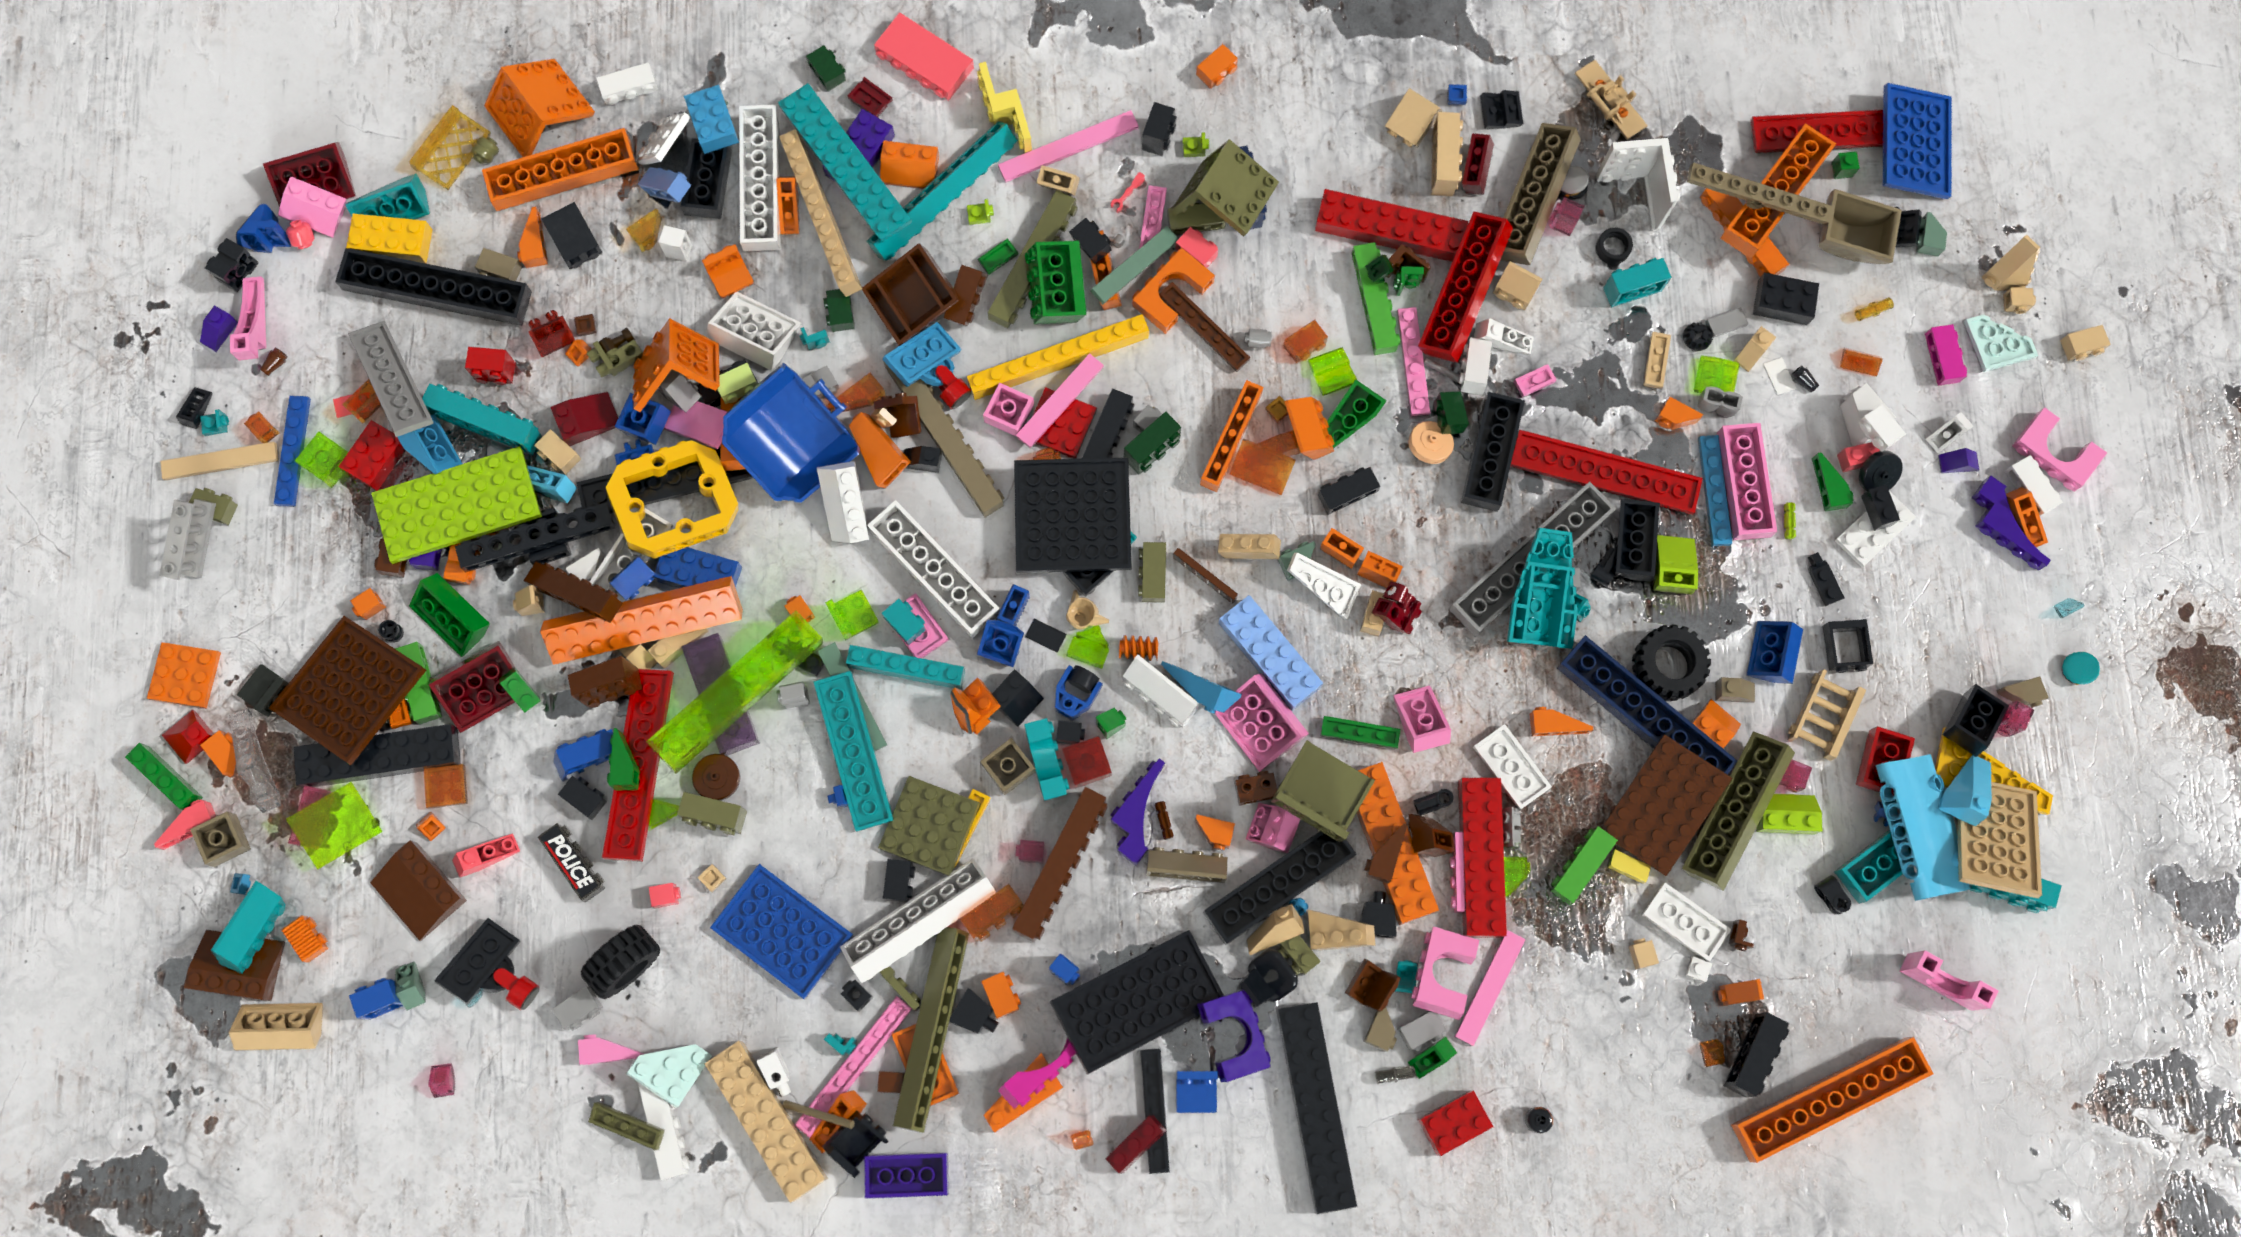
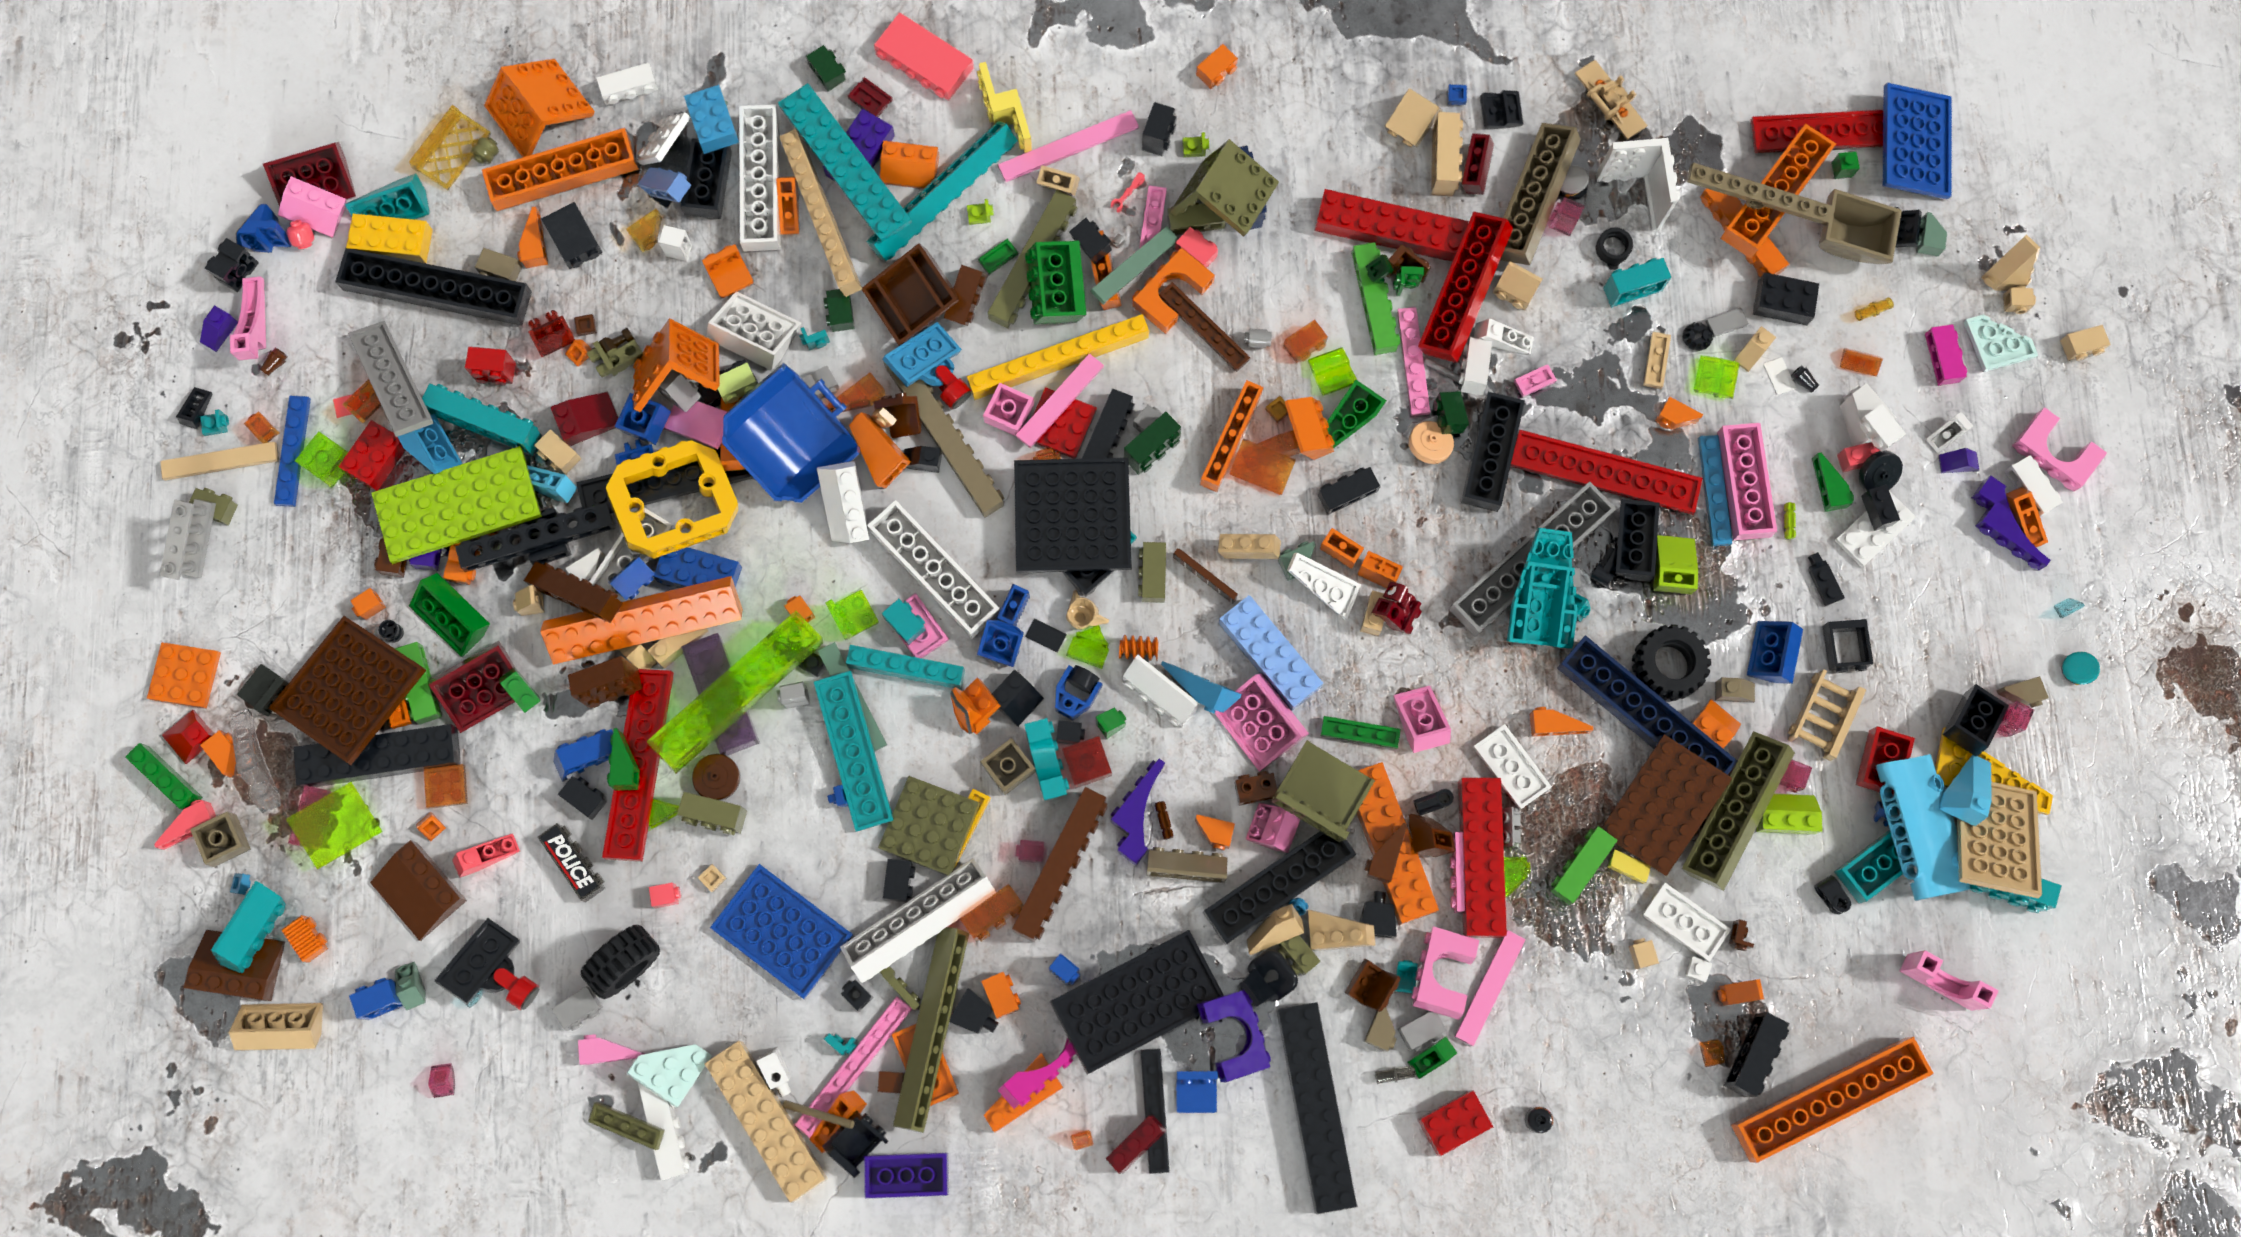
light grey brick [1697,387,1743,417] -> none

